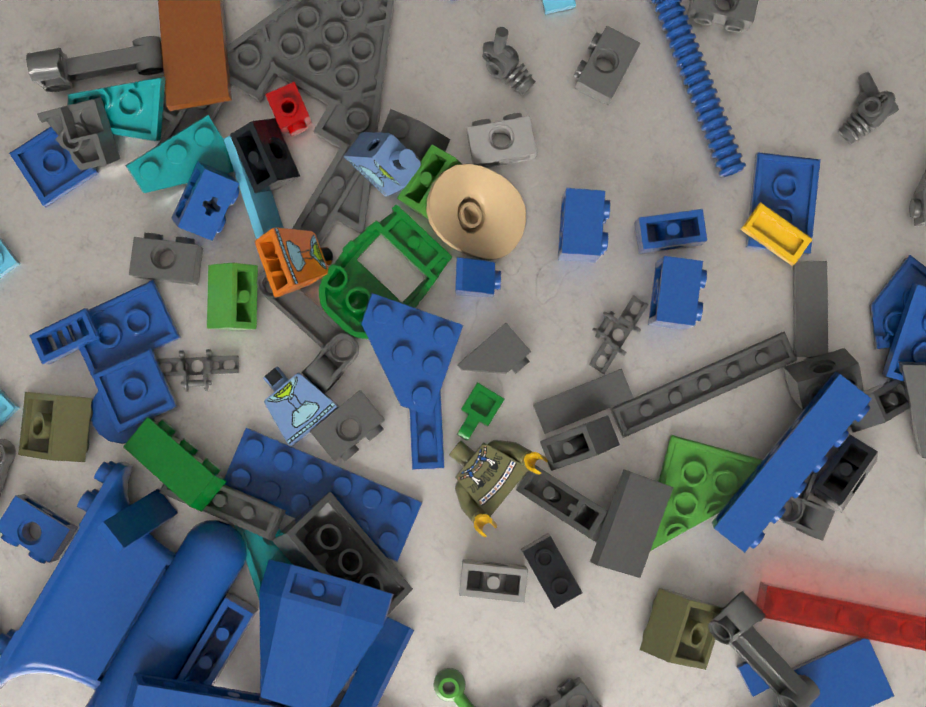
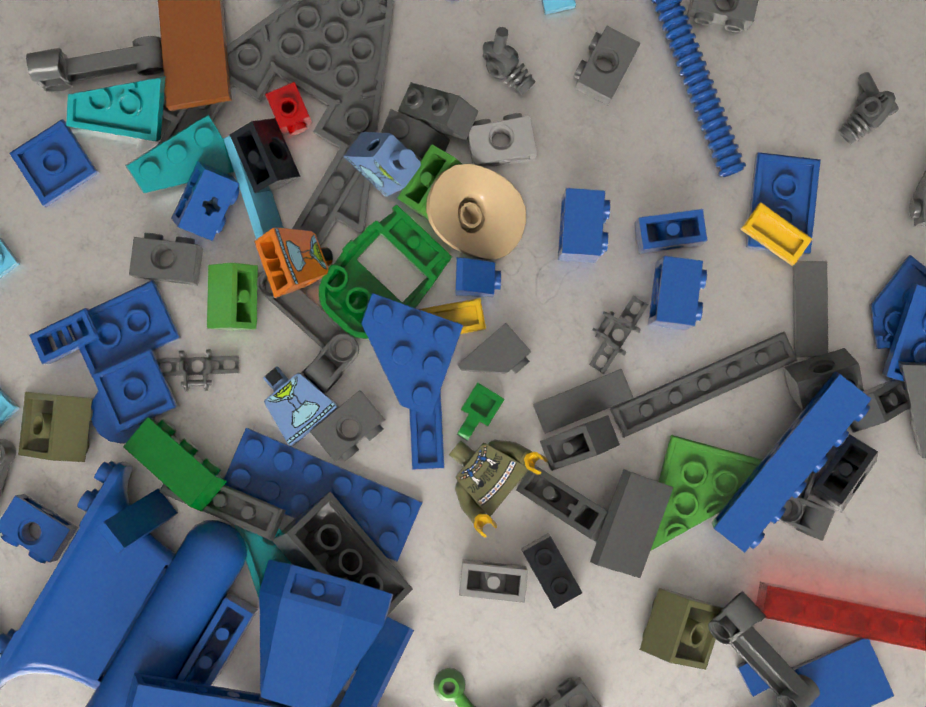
dark grey slope [37,97,120,170] -> none
none -> dark grey brick [398,82,479,140]
none -> yellow tile [419,298,486,334]

